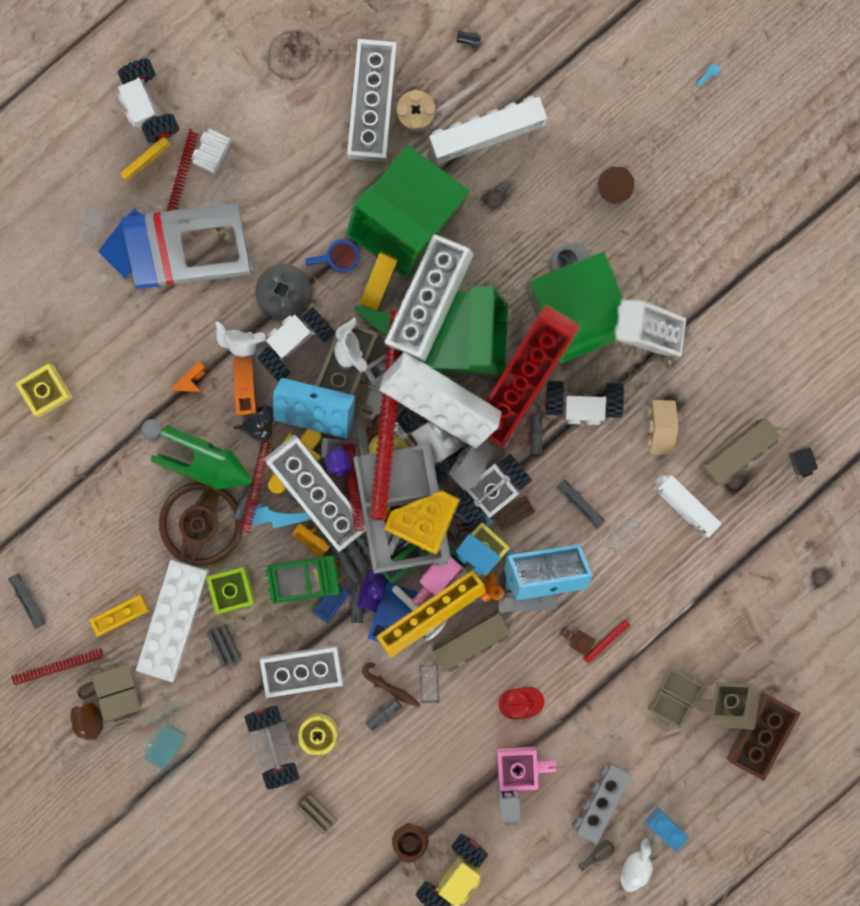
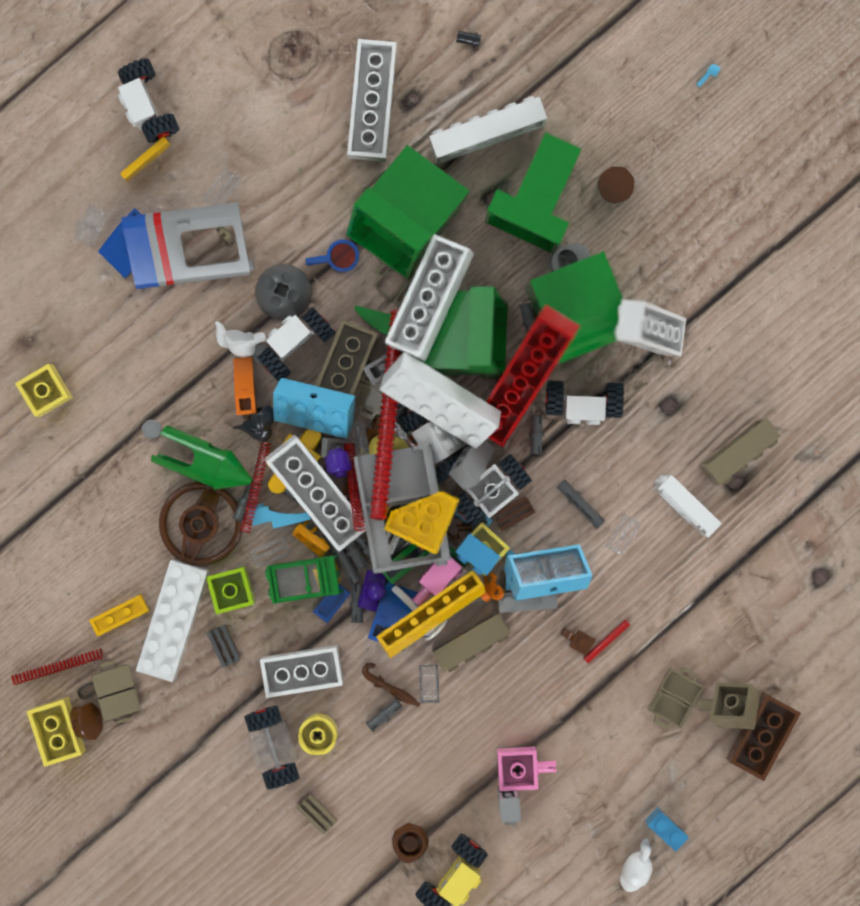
dark grey pin [8,573,46,629] -> none
clear light blue brick [144,723,187,771] -> none
red piece [166,129,199,211] -> none
orange slope [171,362,206,393] -> none
white brick [191,129,232,176] -> none
white hair [334,317,367,372] -> none
yellow tile [360,251,398,311] -> none
tan brick [396,89,435,133] -> none
red piece [499,687,544,720] -> none
light grey brick [574,762,632,844] -> none
clear smoke piece [578,840,615,871] -> none
tan brick [646,400,679,455] -> none
black brick [788,447,818,478] -> none
none -> light yellow brick [27,696,86,767]
none -> green piece [484,132,582,254]
none -> dark grey pin [519,302,537,334]

